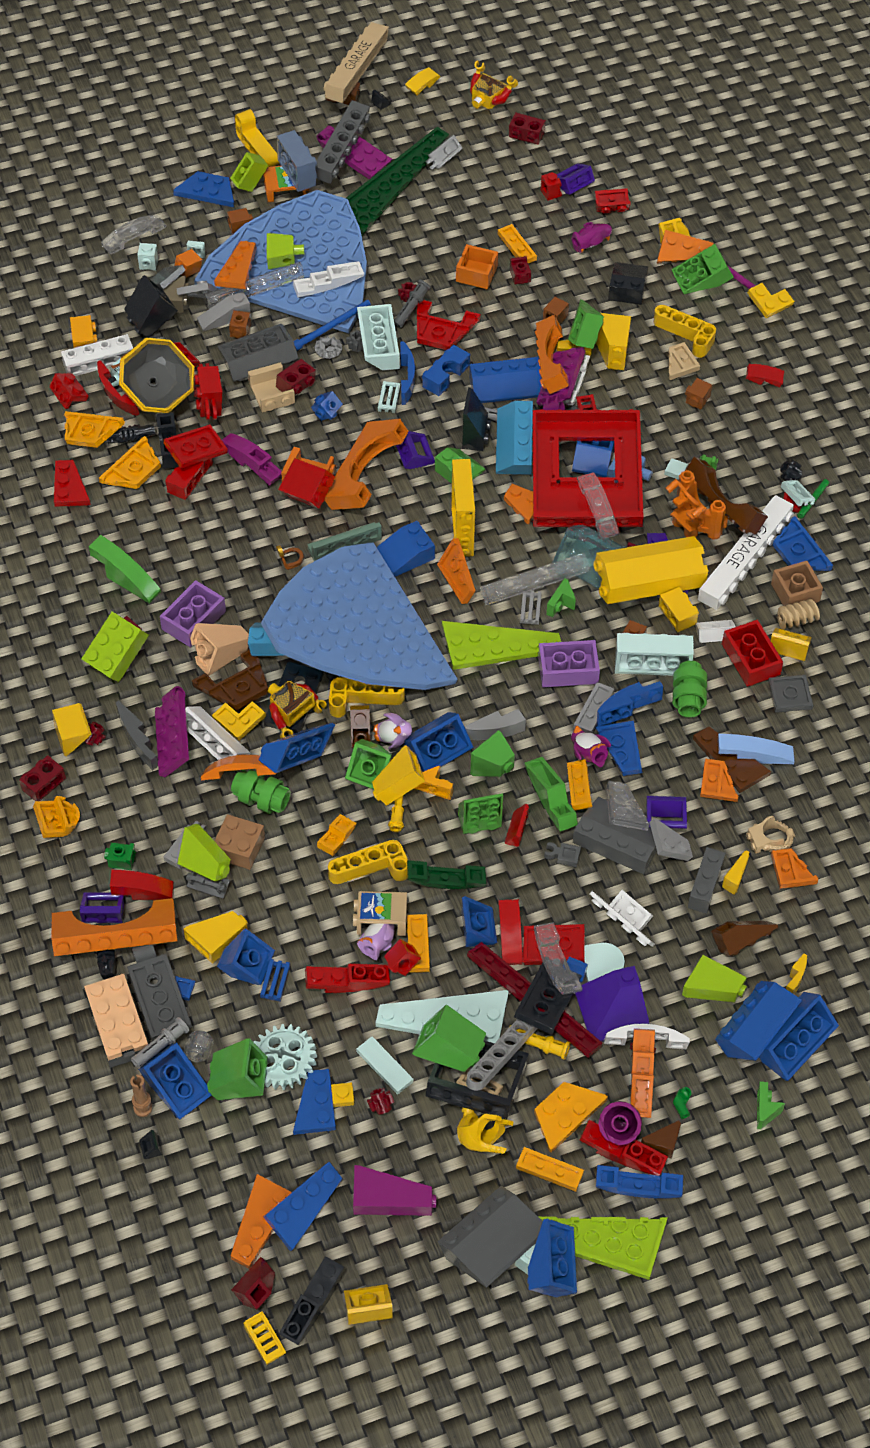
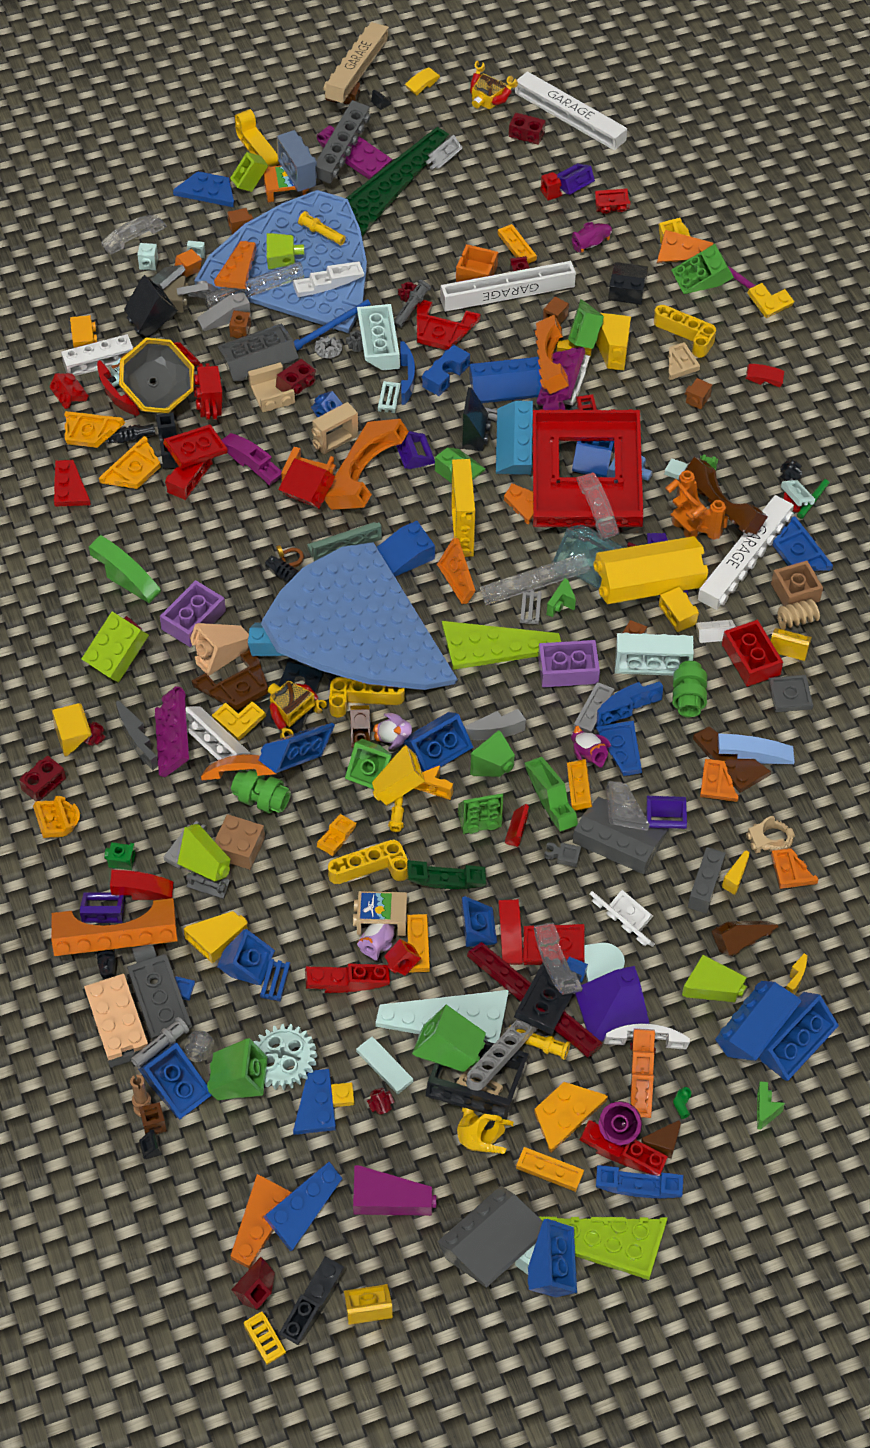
light grey wing [649,818,693,861] -> none
none -> reddish brown brick [139,1102,167,1135]
none -> black hinge [265,555,299,583]
none -> yellow pin [298,211,346,246]
none -> tan window [312,402,358,455]
none -> white brick [440,261,576,311]
none -> white brick [515,71,627,151]

